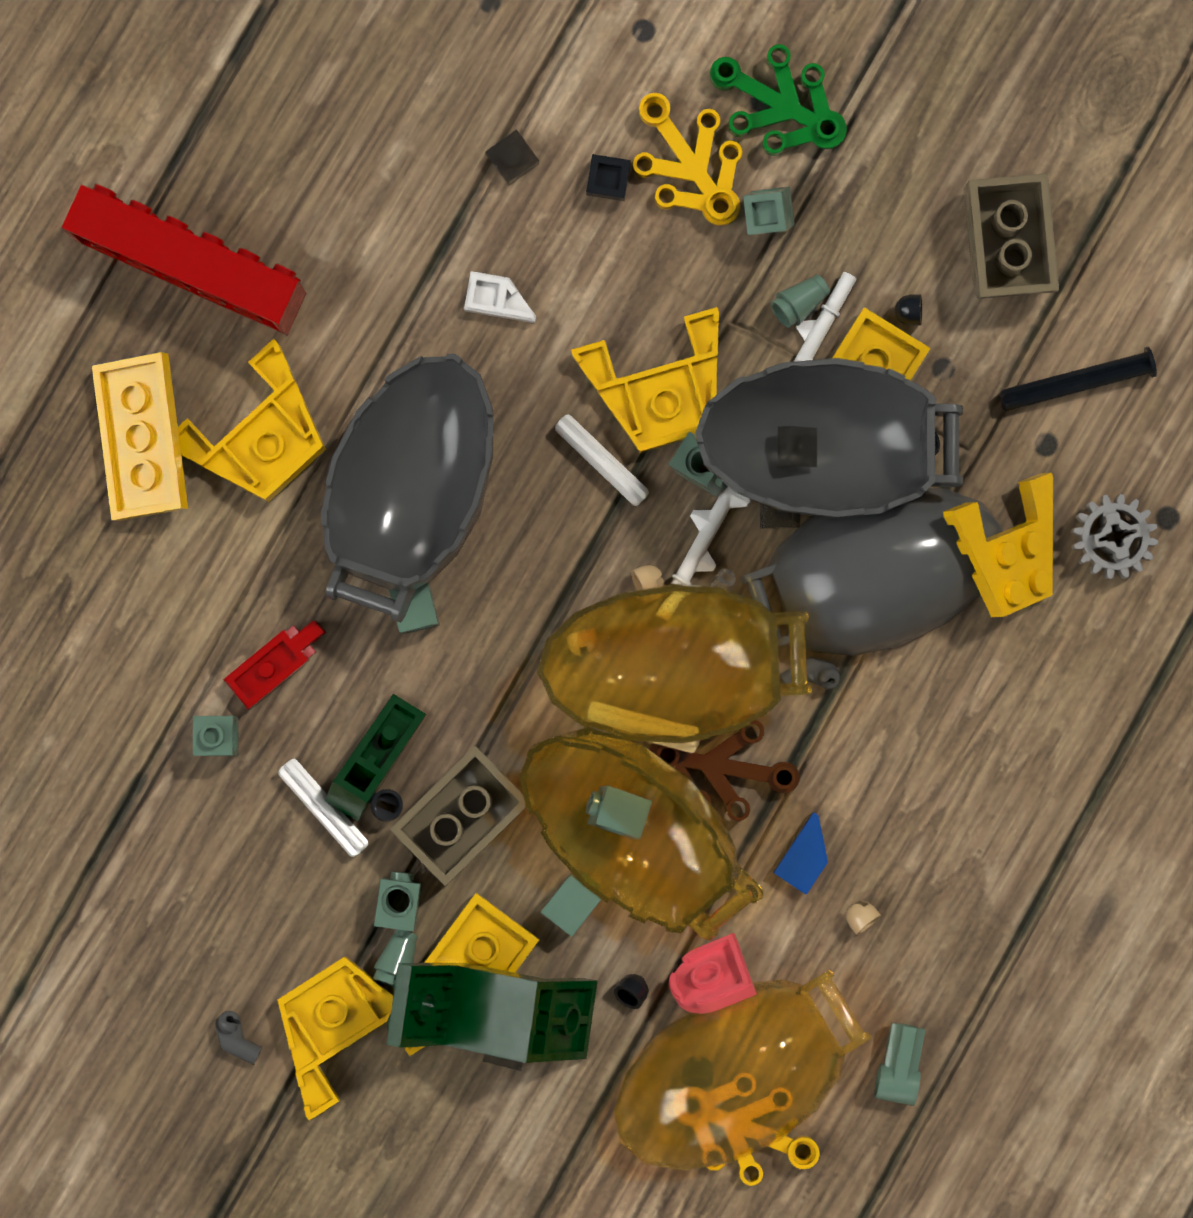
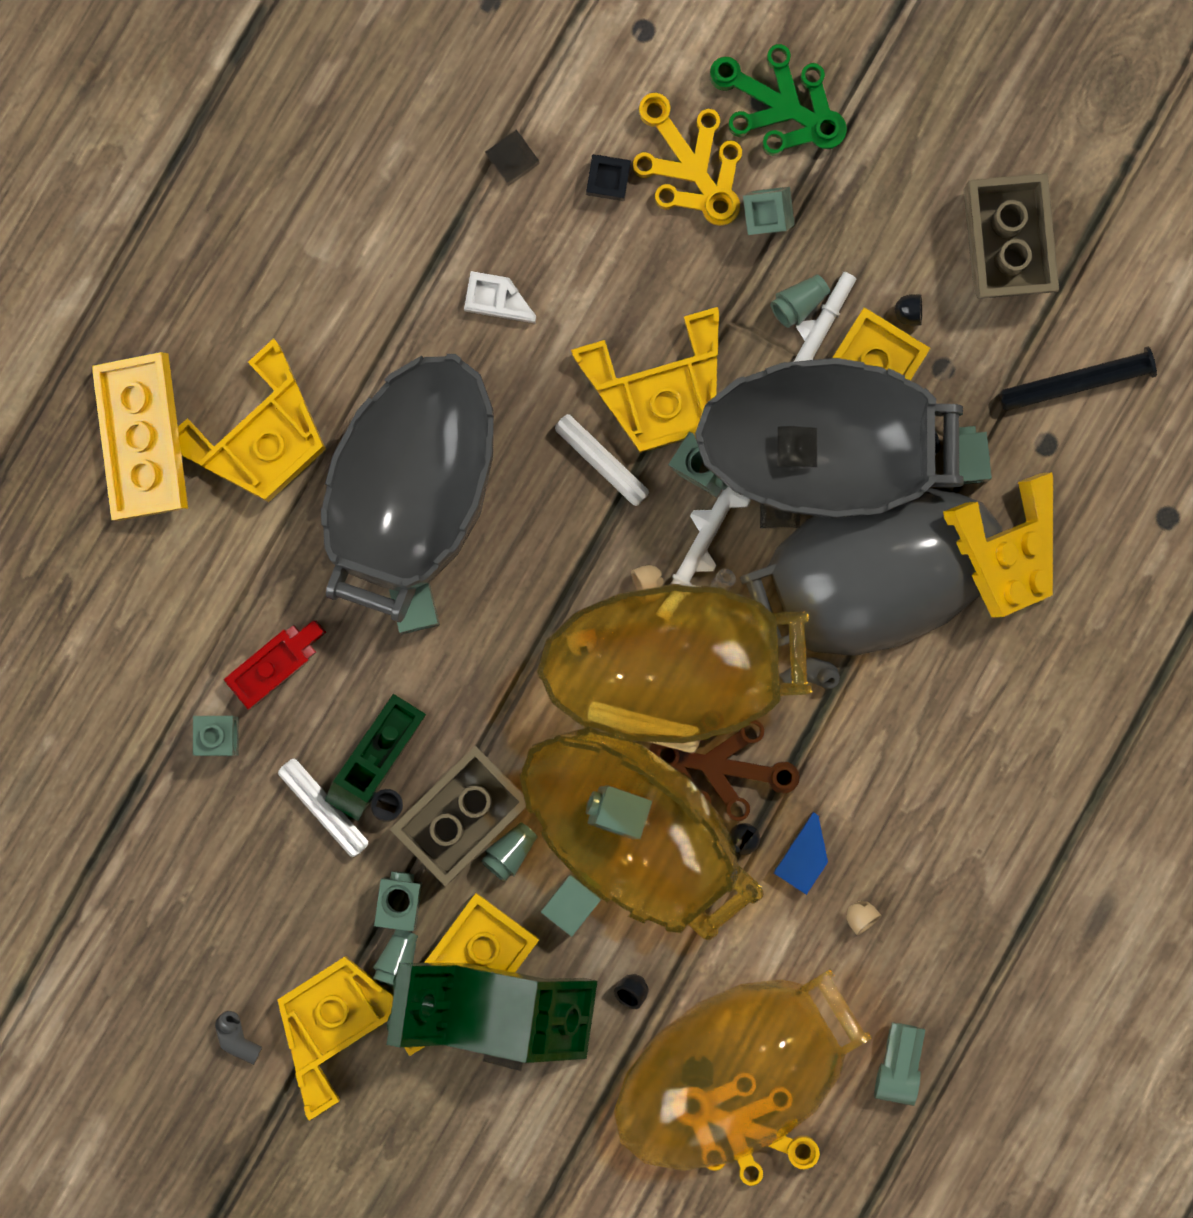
red brick [61,184,307,336] -> none
coral tile [669,933,757,1014] -> none
light grey gear [1071,494,1158,580] -> none
none -> sand green cone [481,822,538,882]
none -> black hinge [728,823,760,855]
none -> sand green brick [959,426,992,485]

